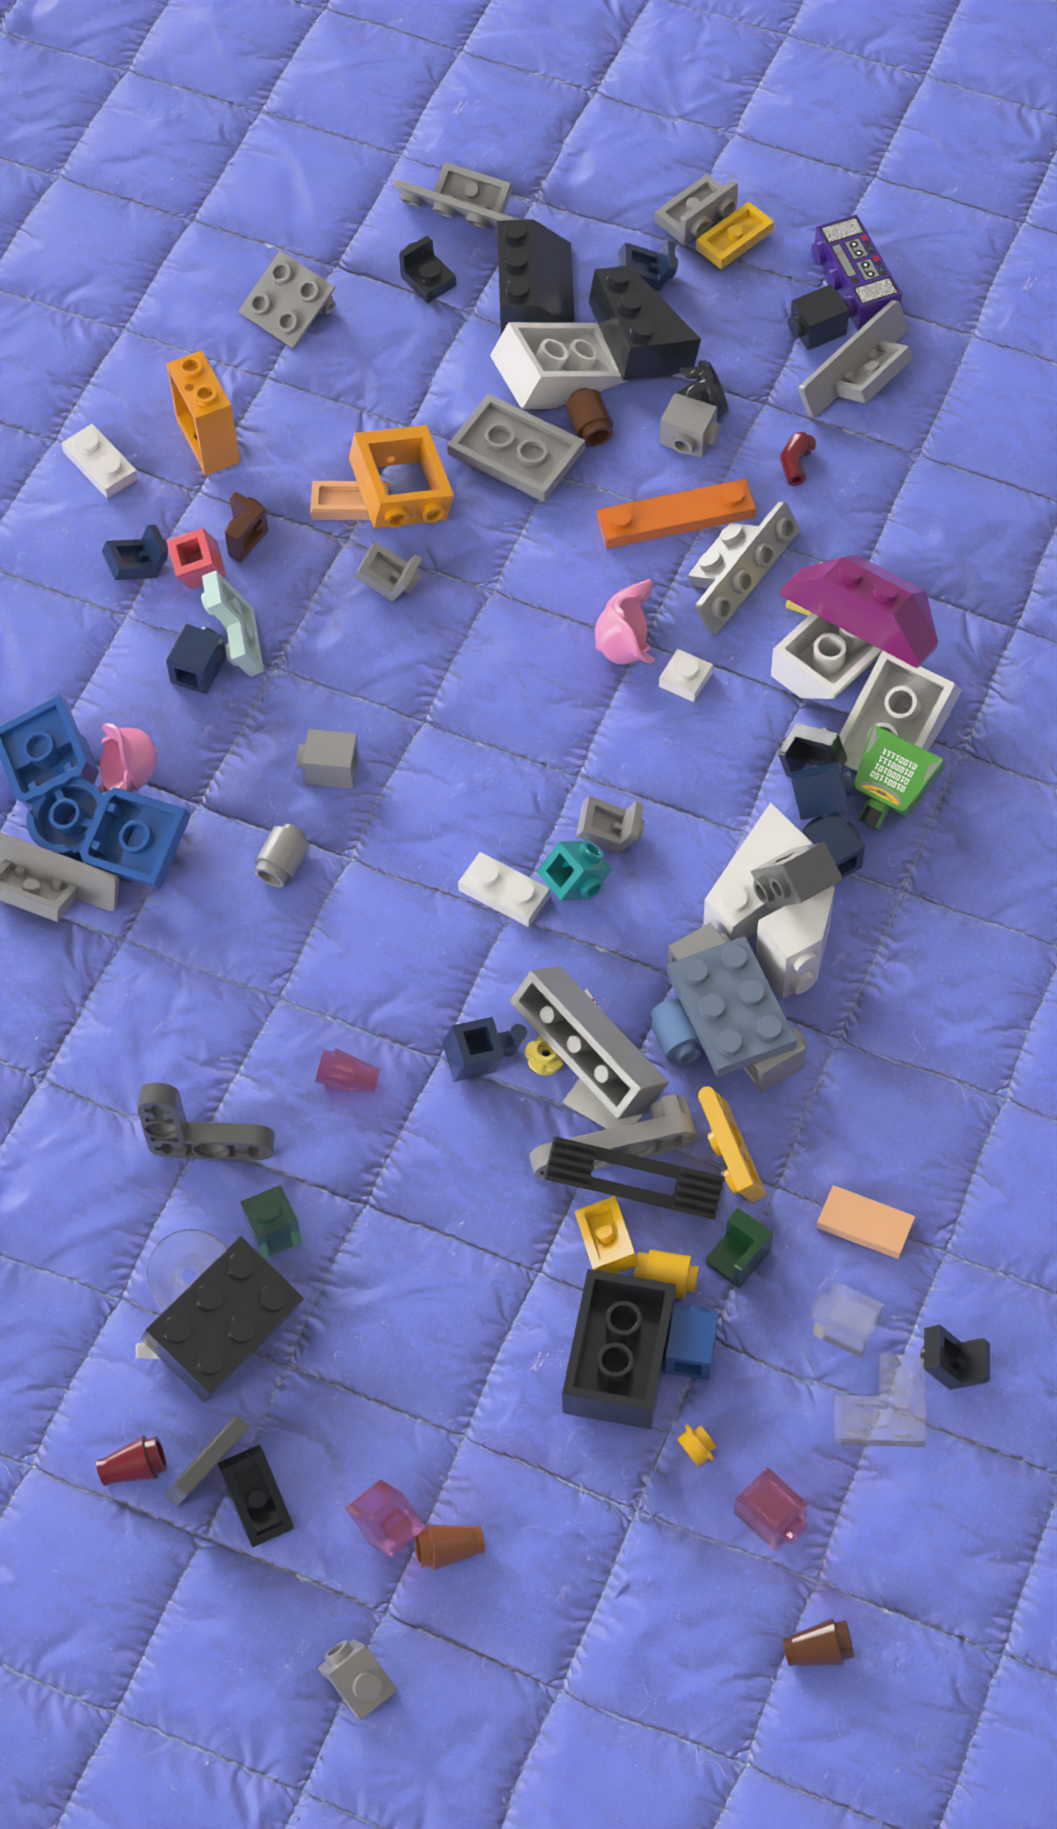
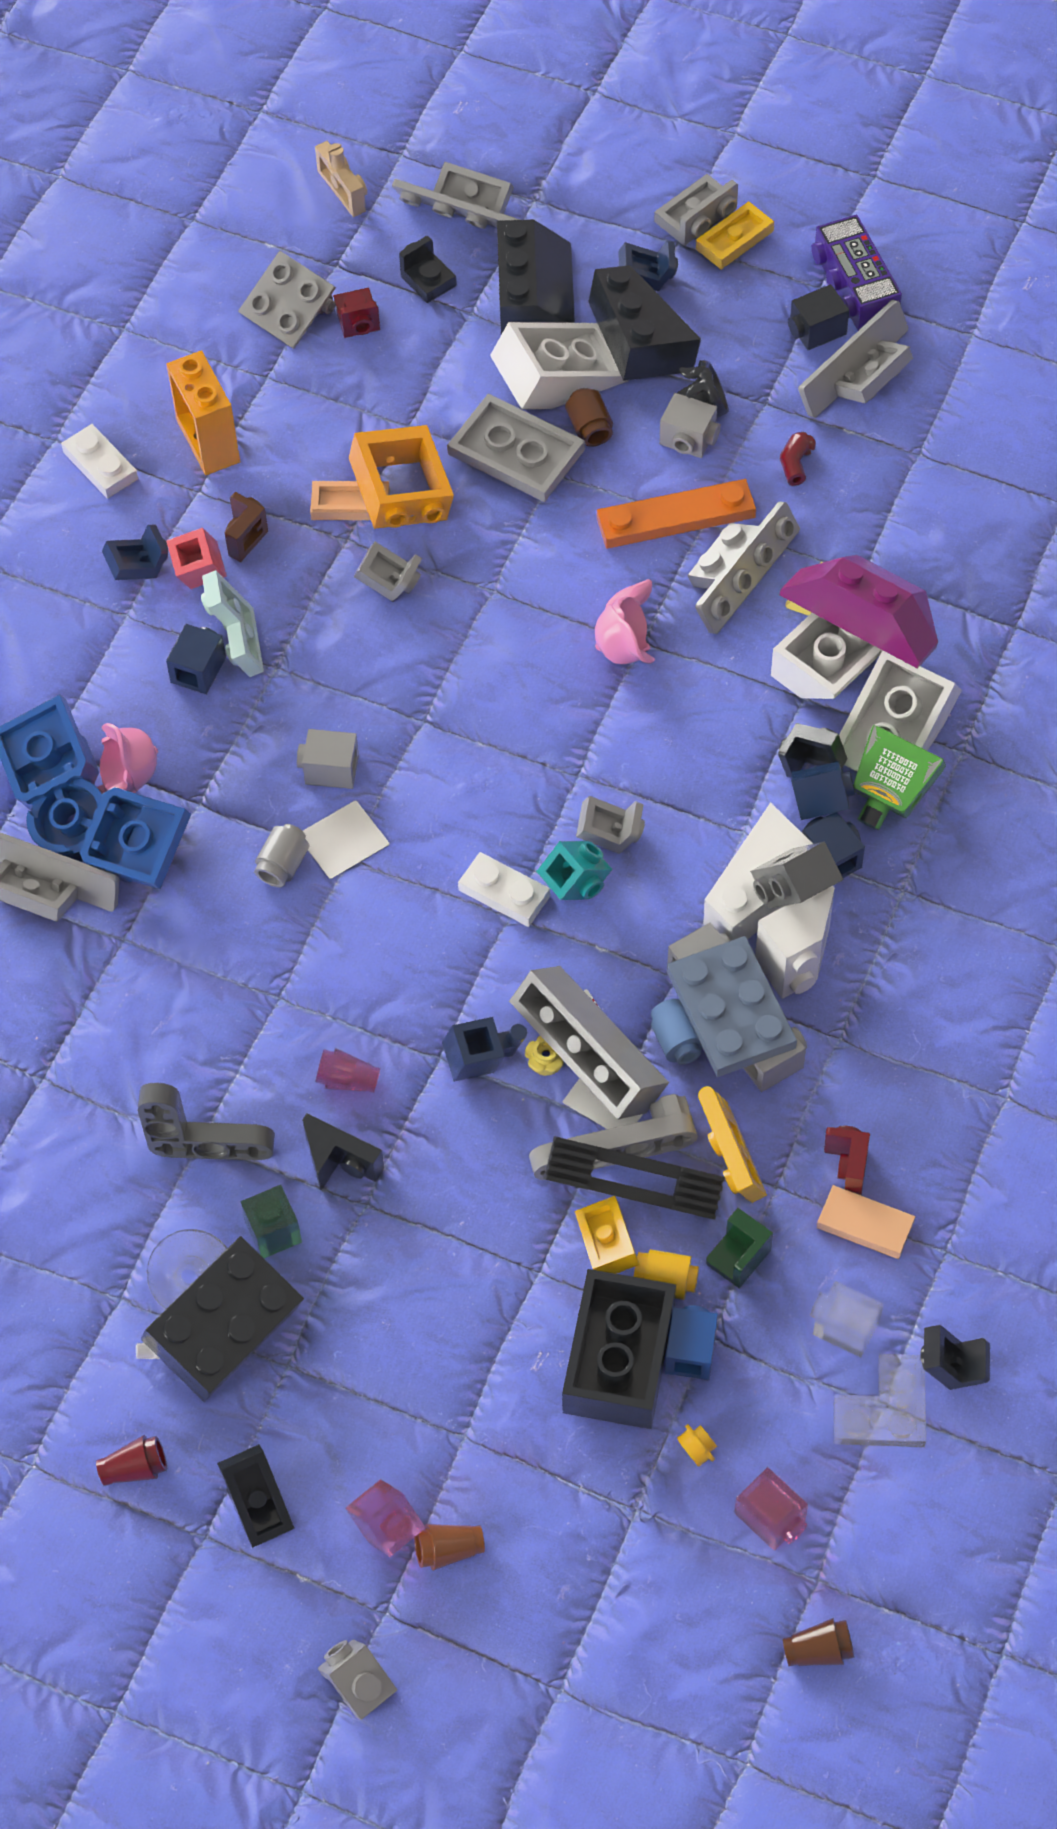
dark grey tile [165,1416,250,1508] -> none
white plate [659,649,713,702] -> none
none -> black slope [302,1113,384,1190]
none -> white sticker [303,800,389,879]
none -> tan plate [315,141,367,217]
none -> dark red bracket [333,287,380,338]
none -> dark red bracket [824,1125,870,1196]

